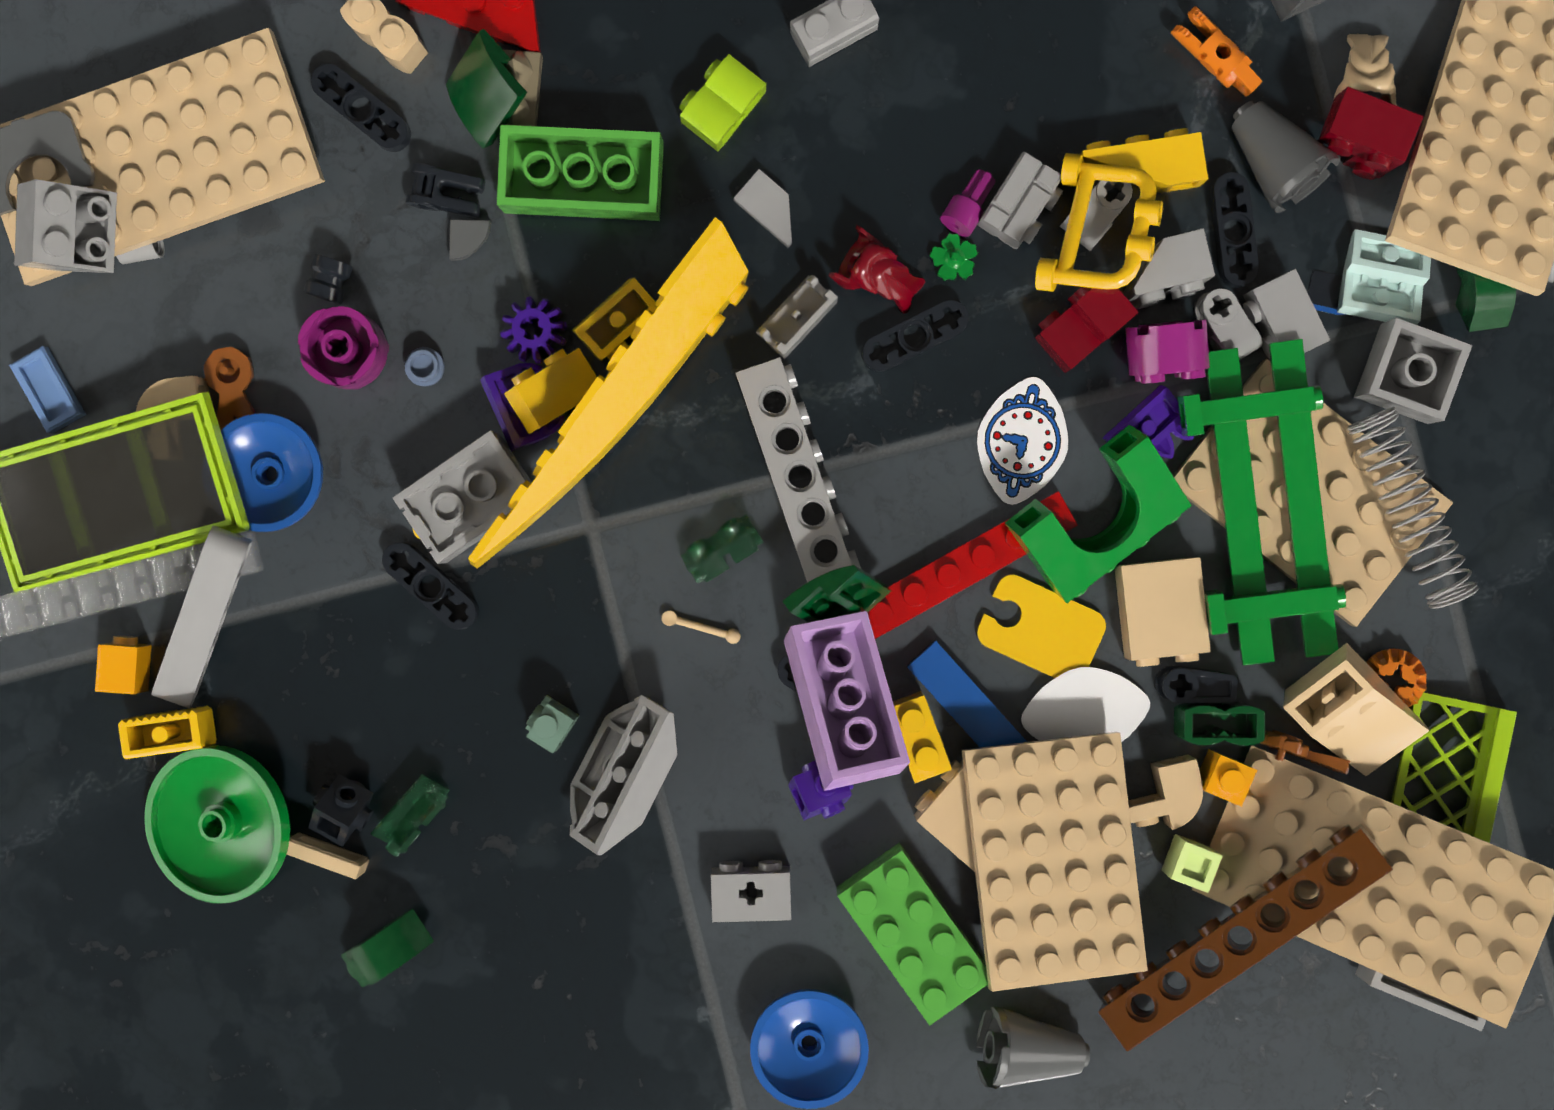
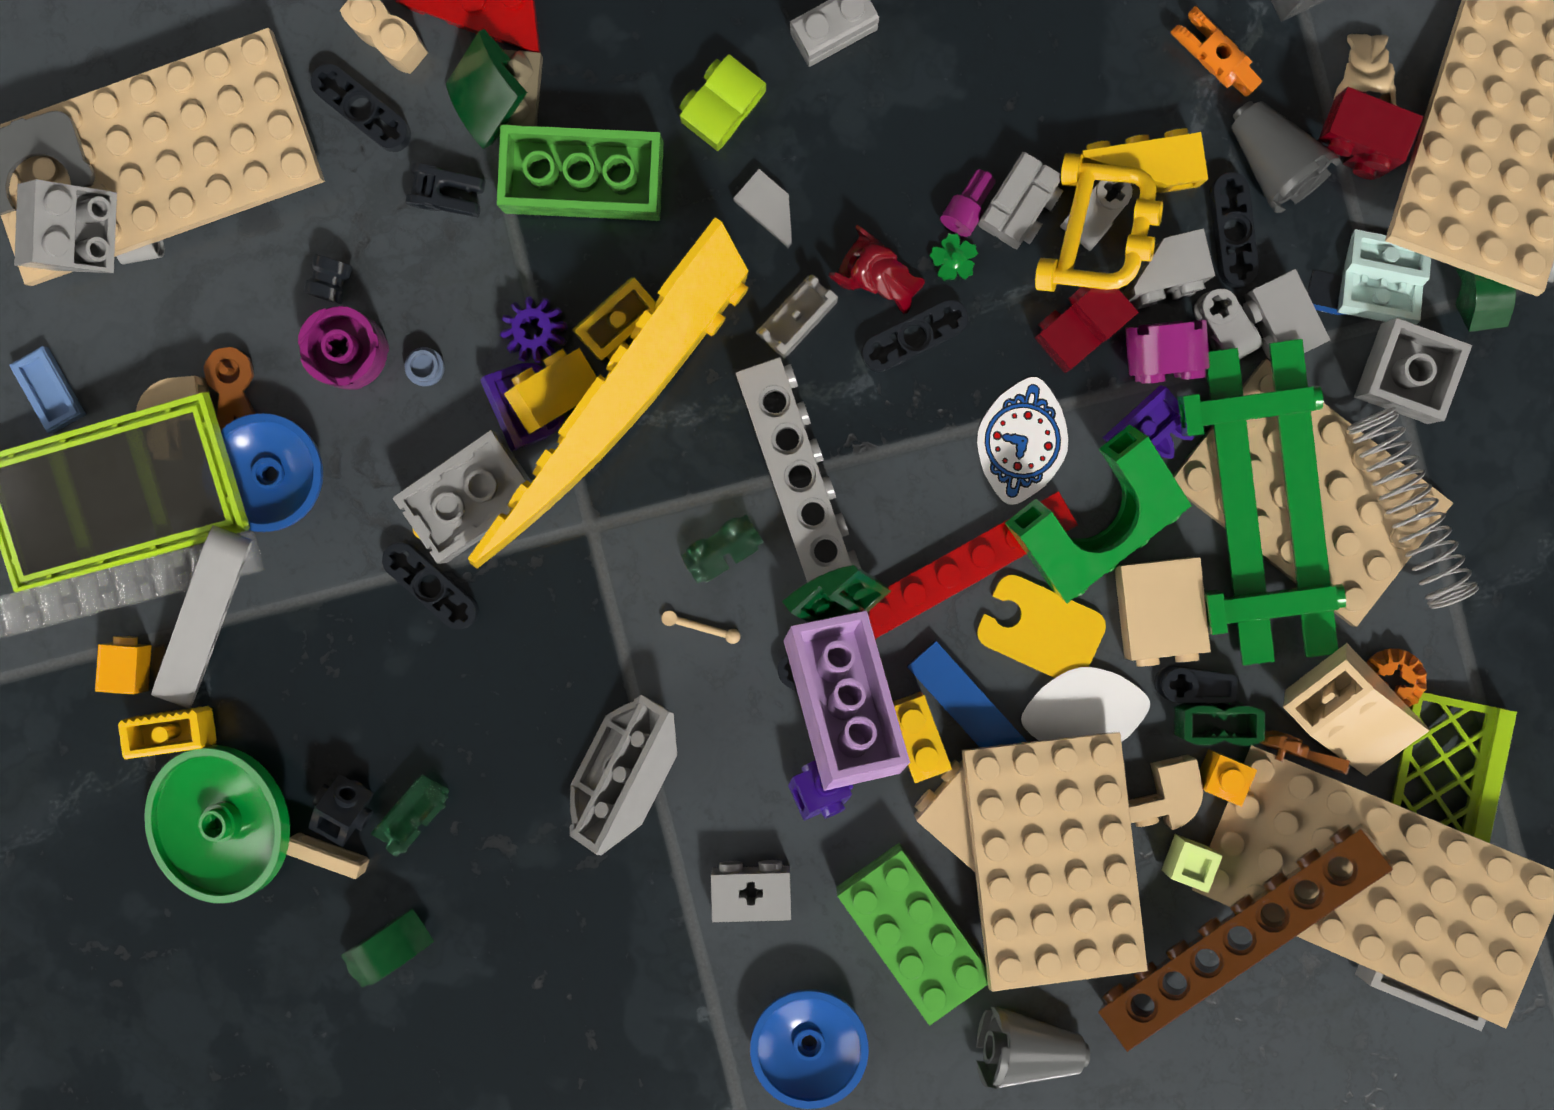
dark grey tile [449,220,492,261] -> none
sand green brick [525,695,580,753] -> none

